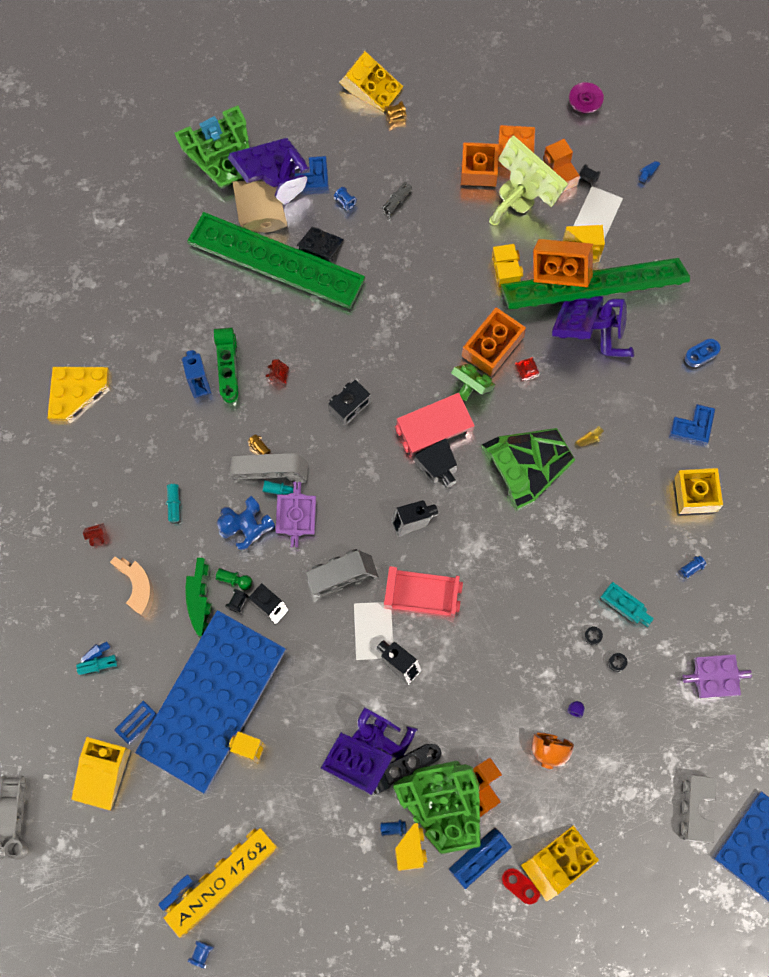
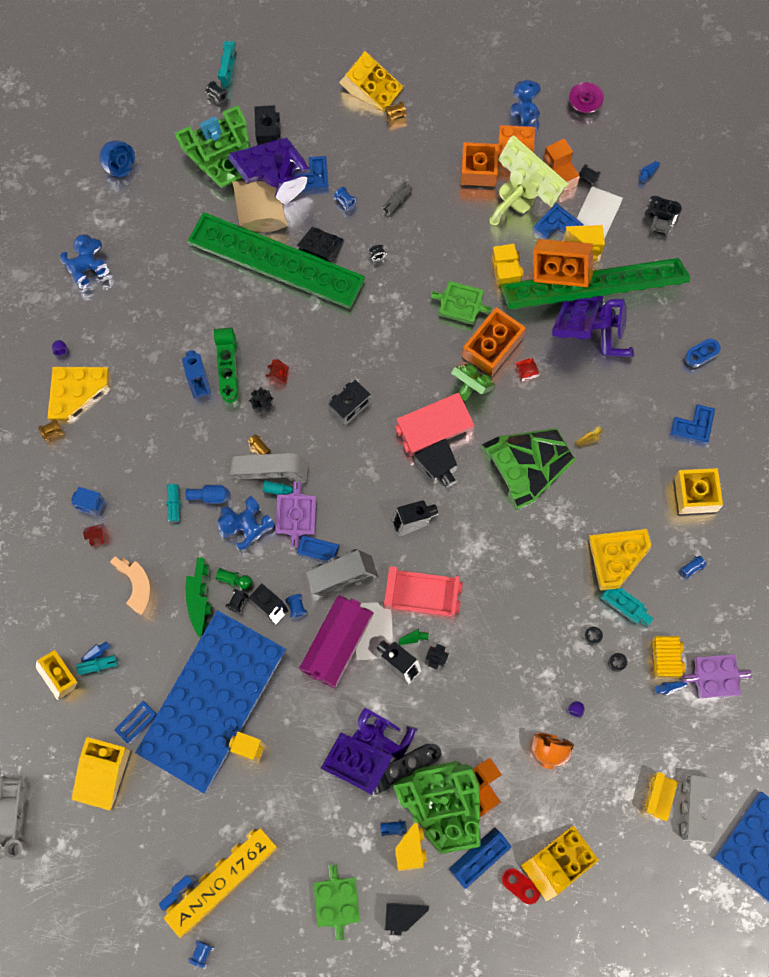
none -> yellow brick [36,650,77,700]
none -> pearl gold bush [38,418,63,441]
none -> dark purple hinge [52,340,68,356]
none -> blue animal [60,234,110,289]
none -> blue brick [71,487,104,516]
none -> blue cylinder [99,140,135,177]
none -> blue arm [185,485,230,504]
none -> black bush [205,81,228,104]
none -> teal hinge [218,41,236,87]
none -> black gear [249,387,274,412]
none -> black brick [254,105,281,145]
none -> blue bush [285,594,307,619]
none -> blue tile [297,535,340,563]
none -> magenta brick [299,595,374,689]
none -> bright green plate [313,865,360,941]
none -> black bush [369,245,386,261]
none -> black slope [385,903,429,936]
none -> green bar [398,628,429,645]
none -> black gear [425,643,449,670]
none -> bright green plate [430,281,492,325]
none -> blue animal [510,80,541,131]
none -> blue tile [533,203,584,240]
none -> yellow plate [589,529,651,590]
none -> yellow panel [643,772,678,822]
none -> black piece [645,196,682,224]
none -> dark grey bush [650,216,672,236]
none -> yellow brick [652,636,685,679]
none -> blue bar [655,681,687,695]

